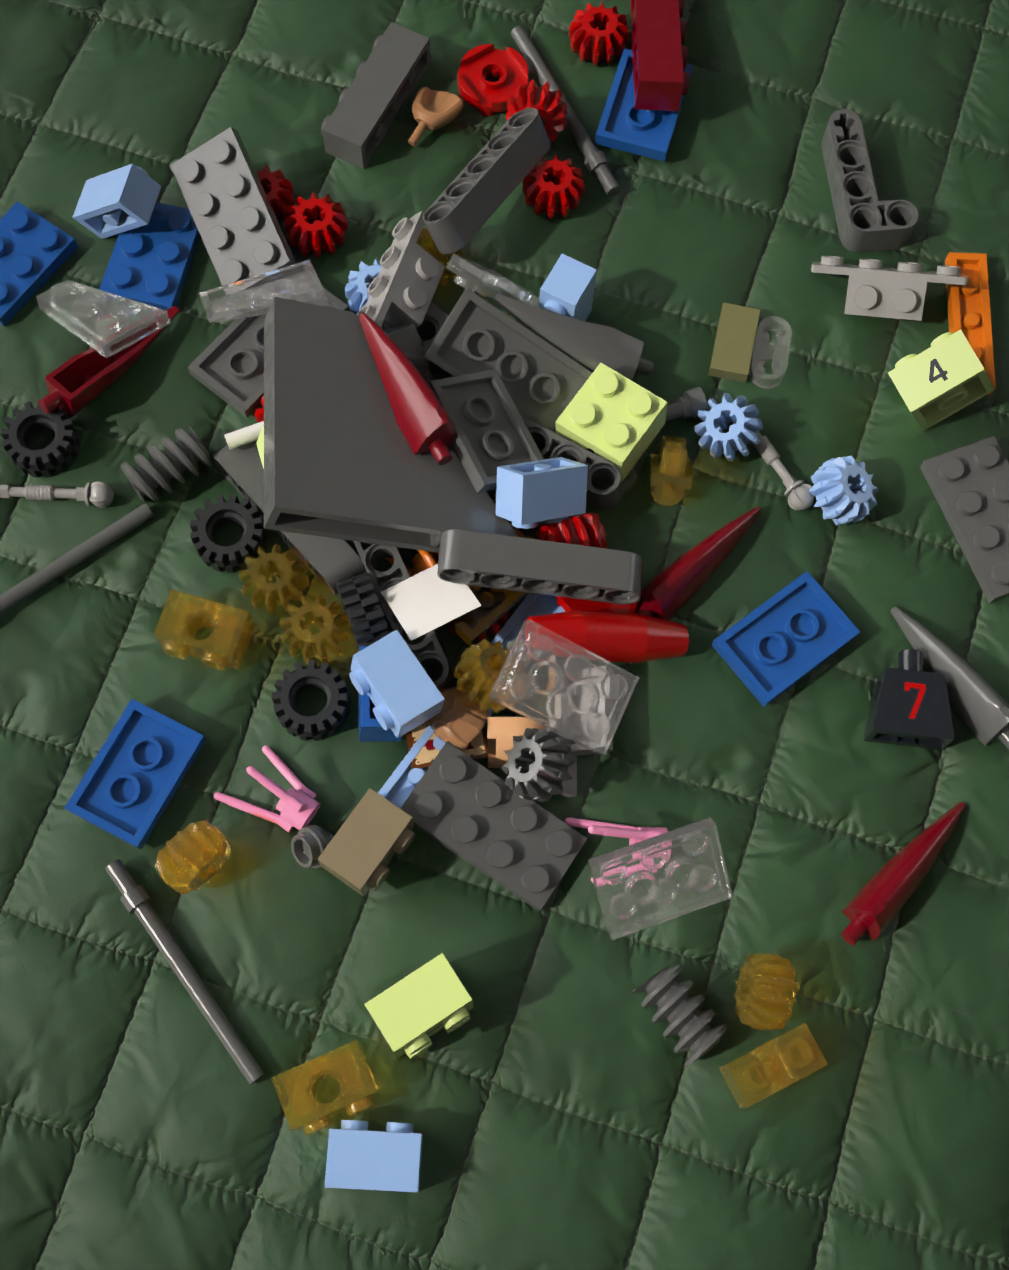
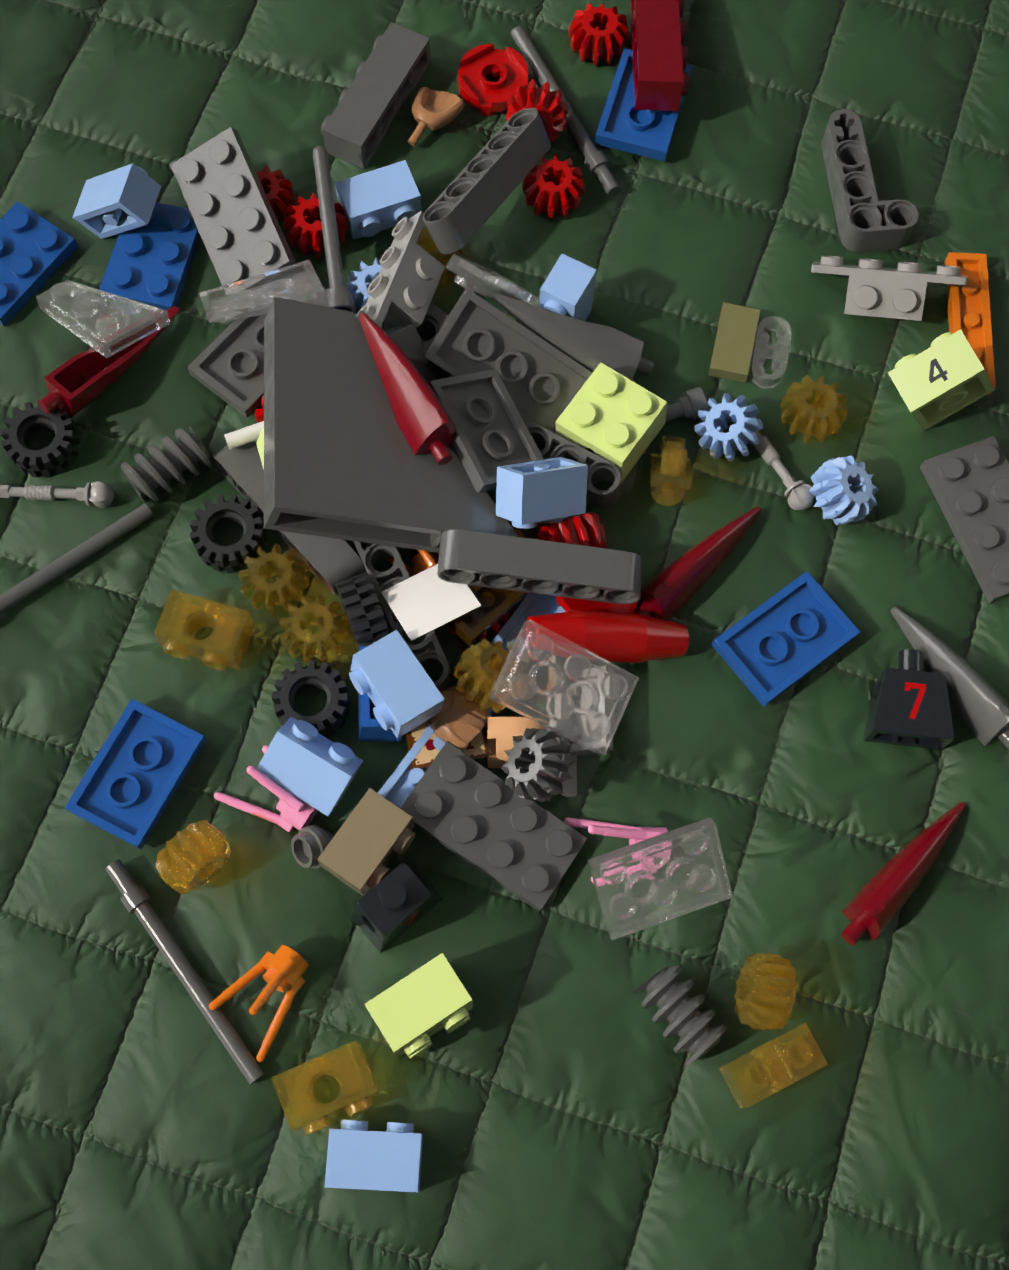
none -> orange plant [209,945,309,1063]
none -> light blue brick [256,716,363,816]
none -> dark grey piece [313,146,356,314]
none -> light blue brick [335,160,422,240]
none -> black torso [352,862,443,953]
none -> clear yellow gear [780,375,848,443]

